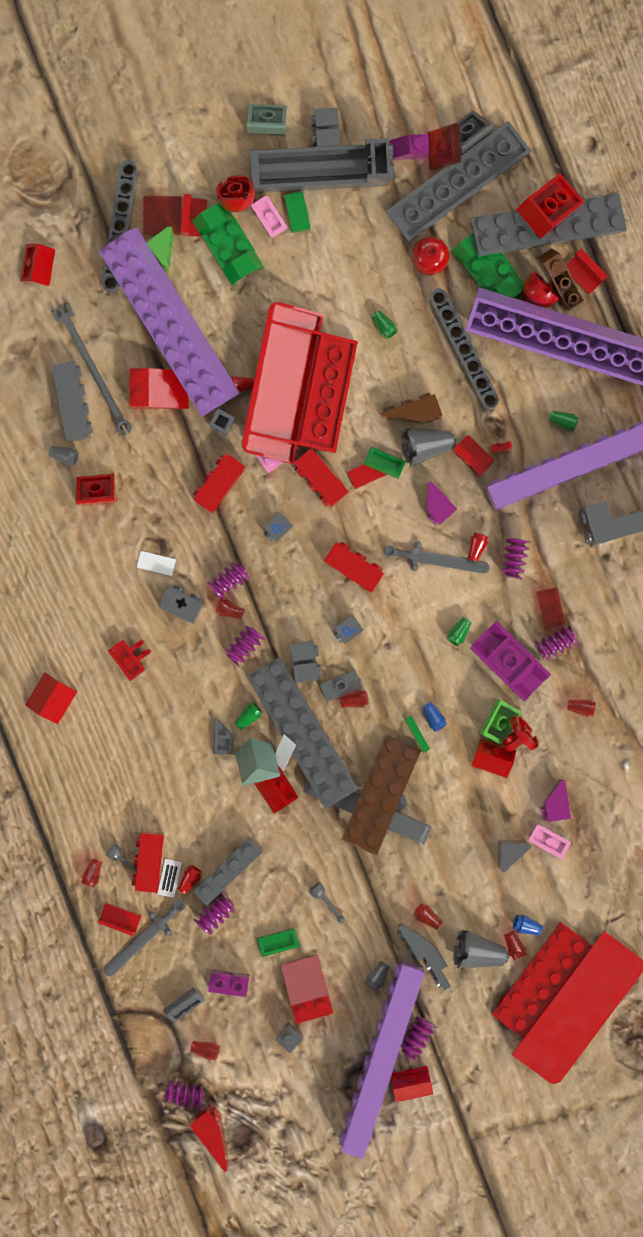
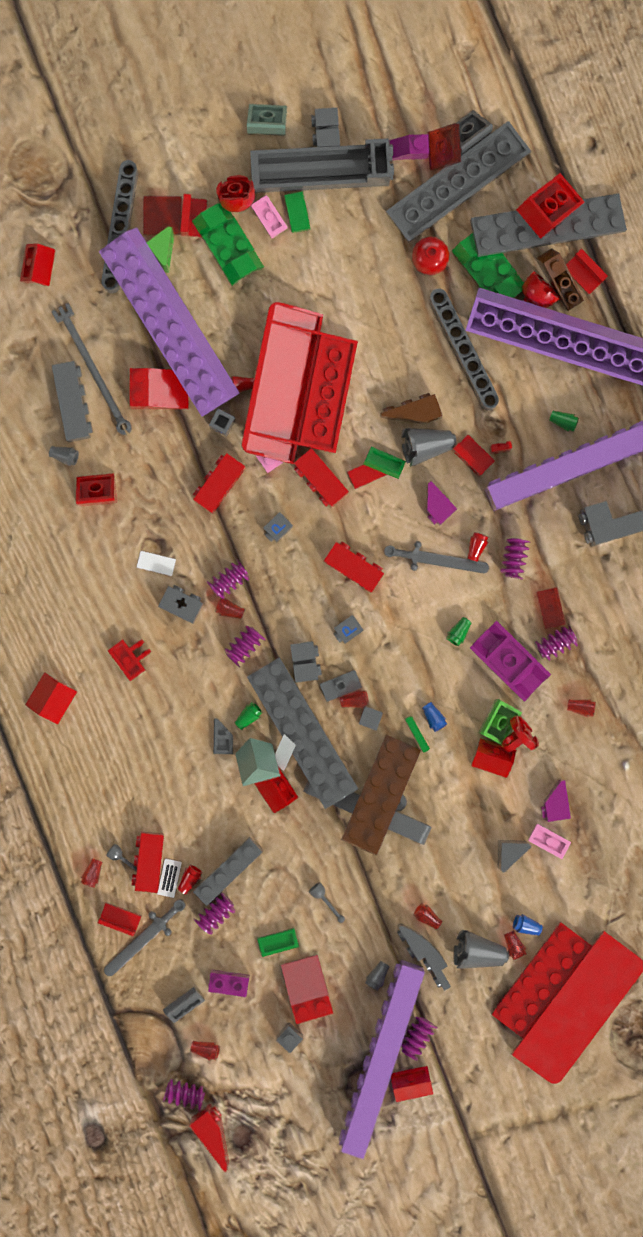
green cone [372,310,398,339] -> none
none -> dark grey tile [359,706,383,731]

